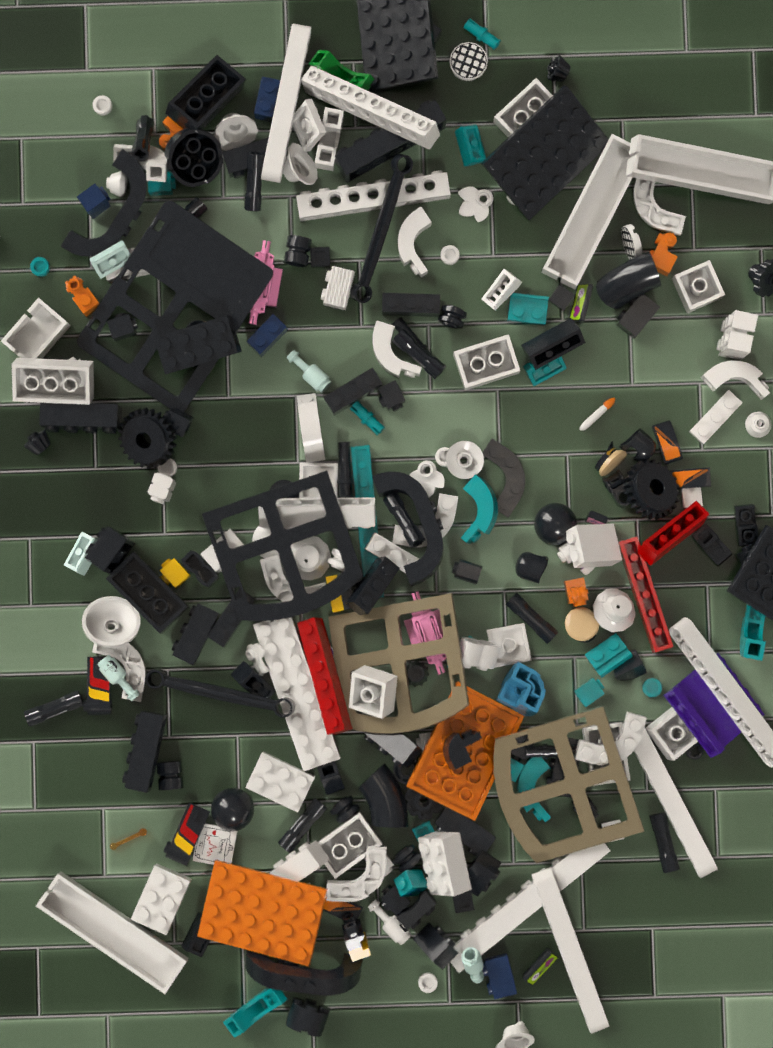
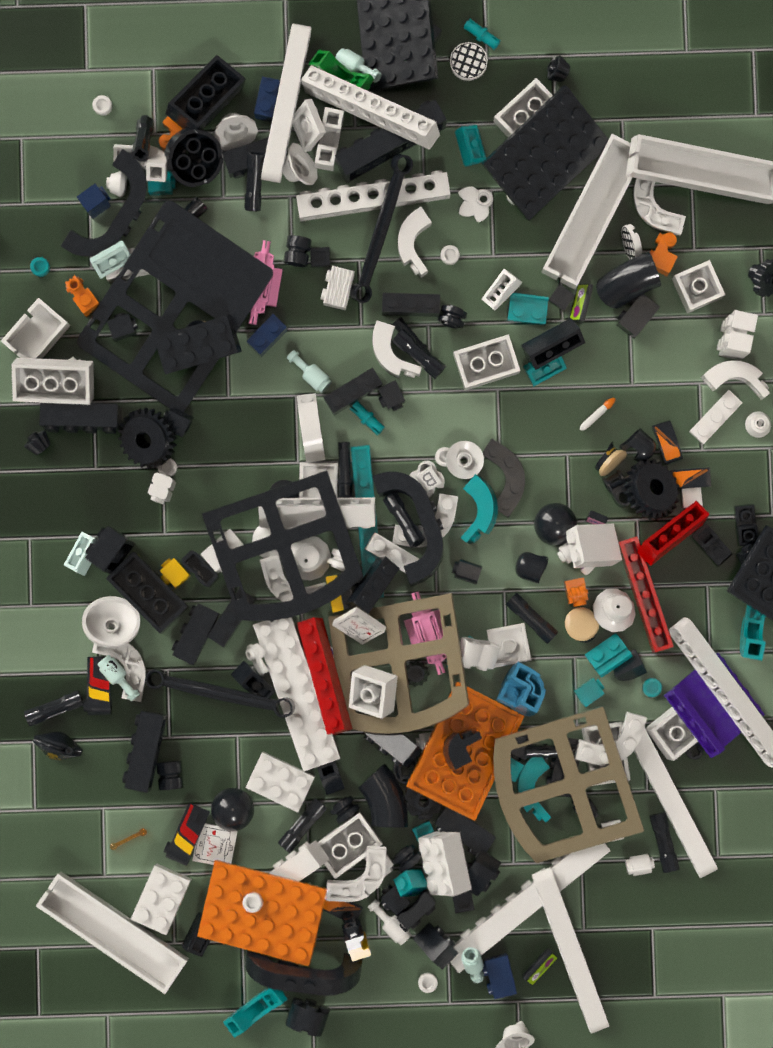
none -> black hat [33,731,83,760]
none -> white tile [243,892,263,913]
none -> white tile [332,607,386,645]
none -> light aqua piece [336,48,381,83]
none -> white tile [416,466,443,492]
none -> white brick [625,854,655,876]

